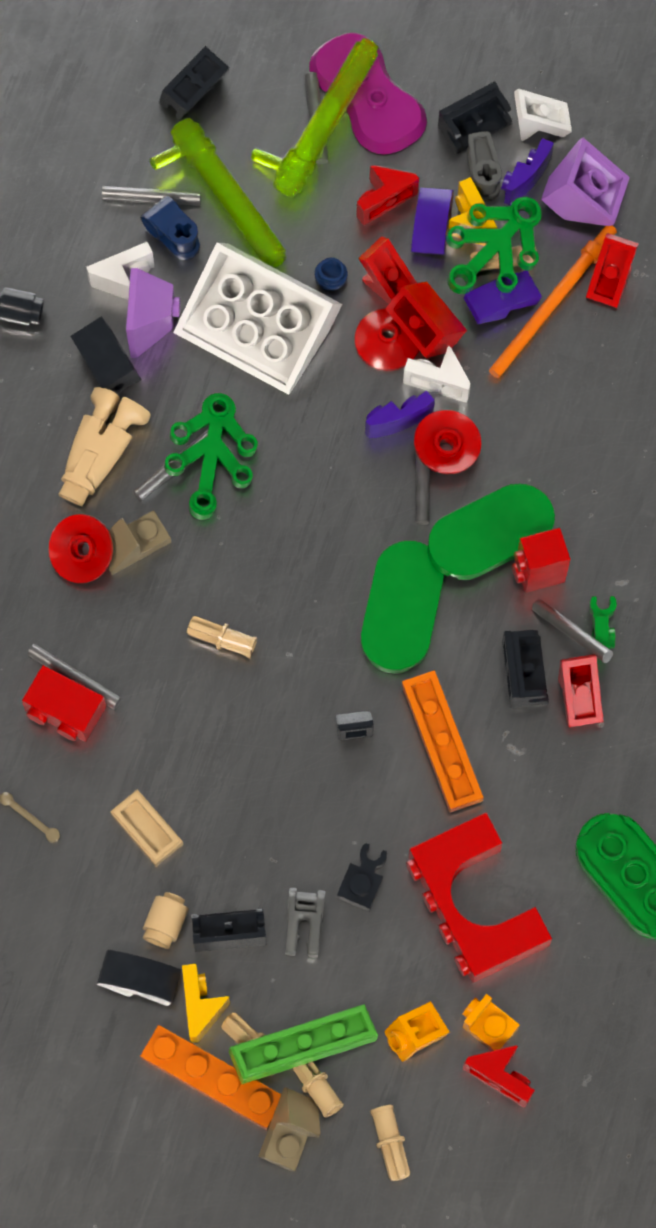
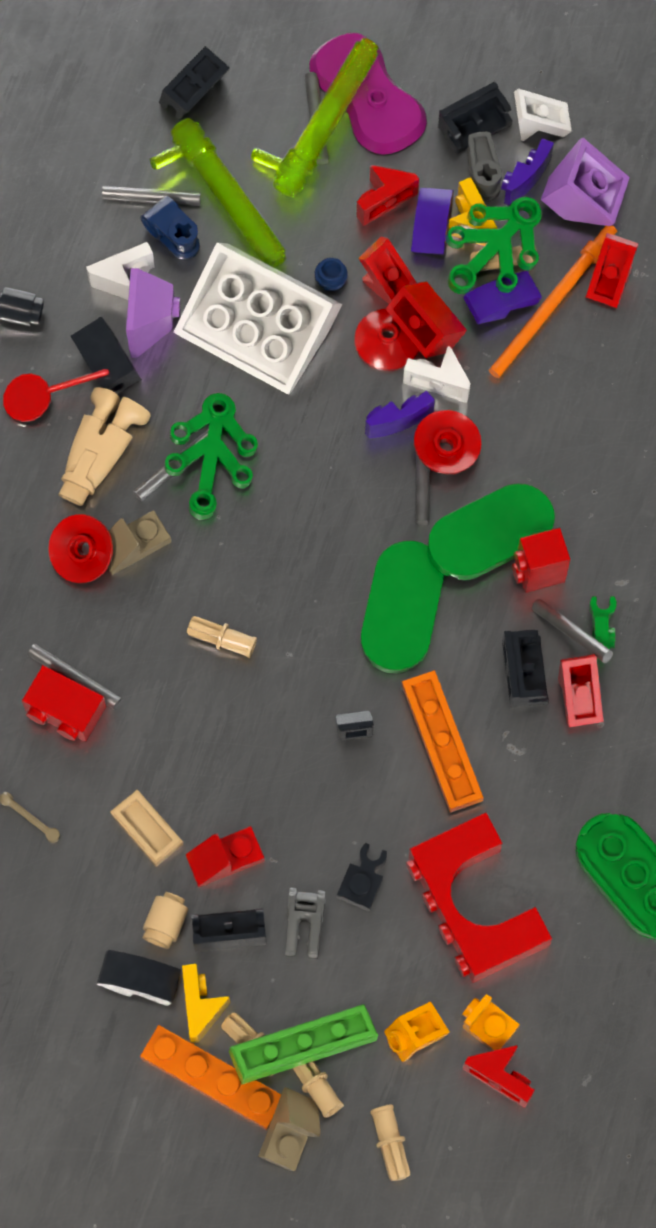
none -> red piece [3,369,109,422]
none -> red slope [185,826,265,888]

